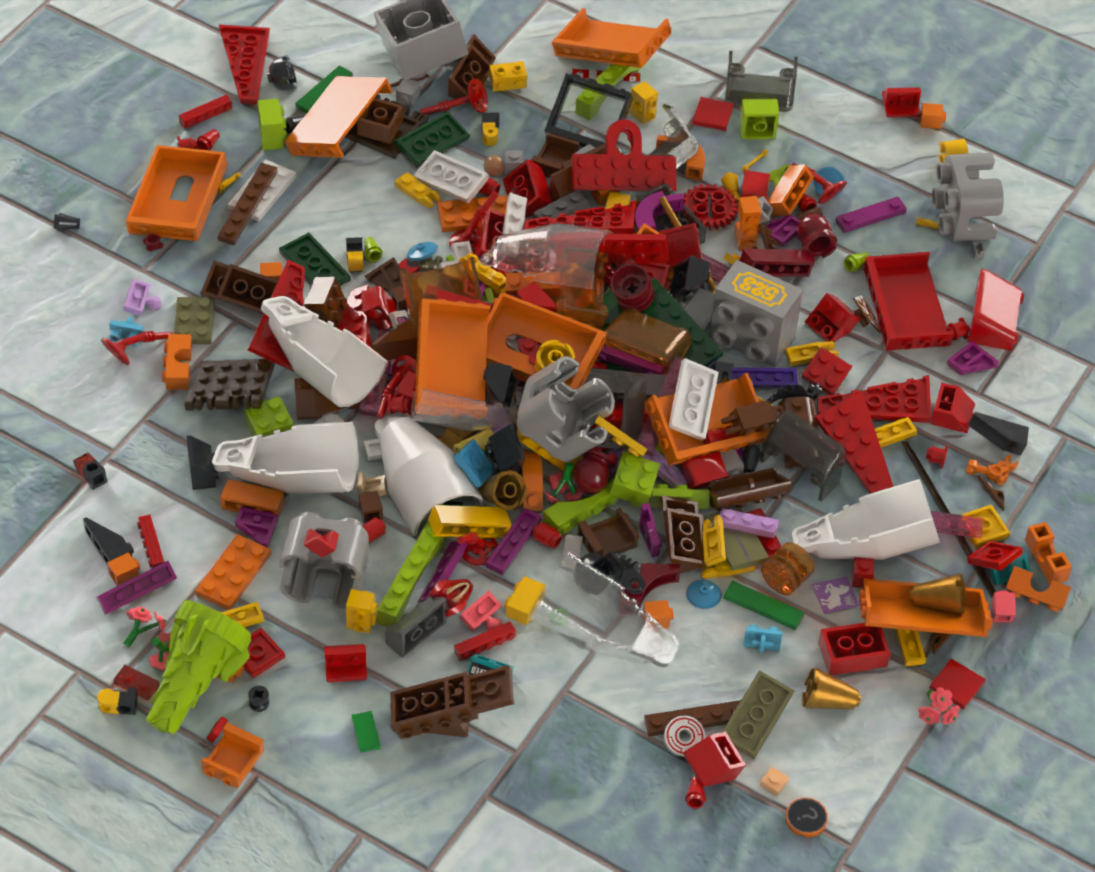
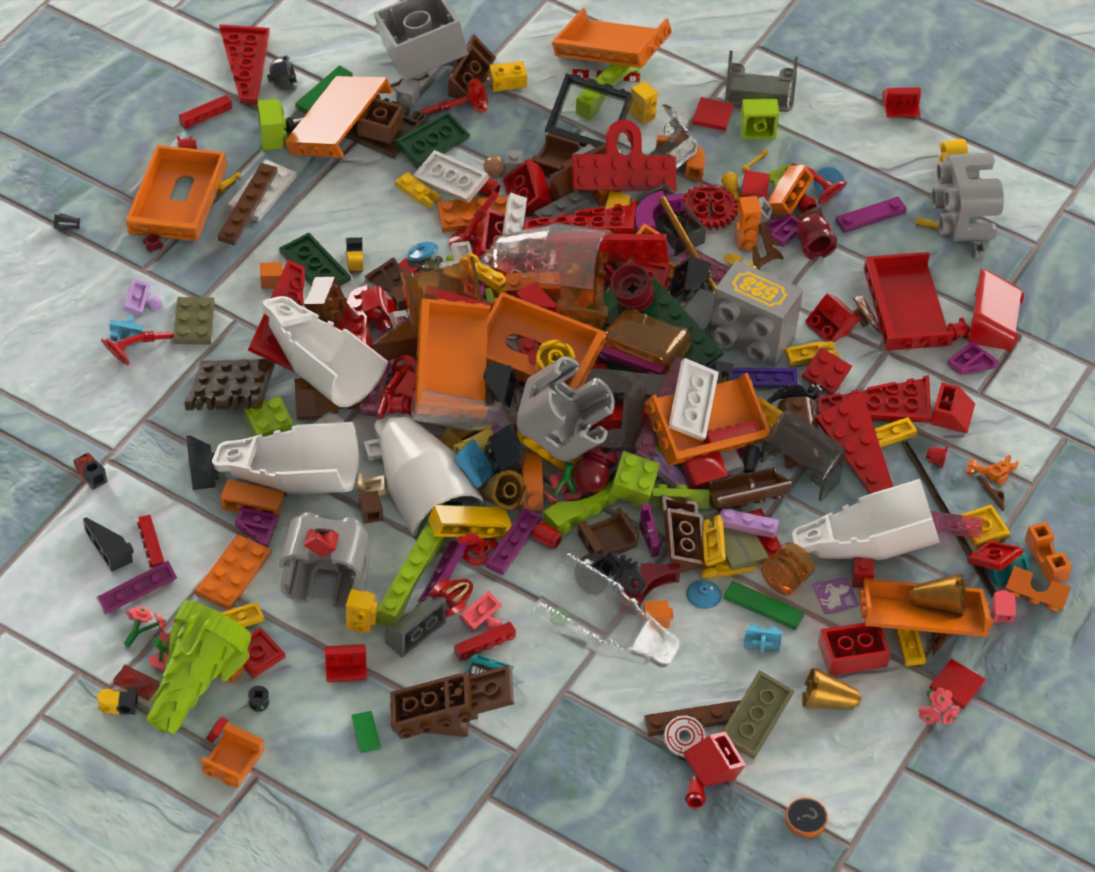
orange brick [107,552,141,586] -> none
orange arch [162,334,192,390] -> none
red cone [196,129,220,151] -> none
reddish brown slope [200,260,278,314] -> none
red brick [362,517,386,544] -> none
lime cone [364,237,383,262] -> none
yellow leg [481,112,500,146] -> none
yellow brick [504,576,546,625] -> none
white sticker [560,534,583,569] -> none
yellow plate [594,416,647,457] -> none
red plate [659,223,703,267] -> none
reddish brown hinge [721,400,786,436] -> none
dark red brick [739,249,815,277] -> none
light nougat plate [760,767,789,796] -> none
lime cone [843,252,870,272] -> none
orange brick [920,103,946,129] -> none
black slope [968,412,1029,456] -> none

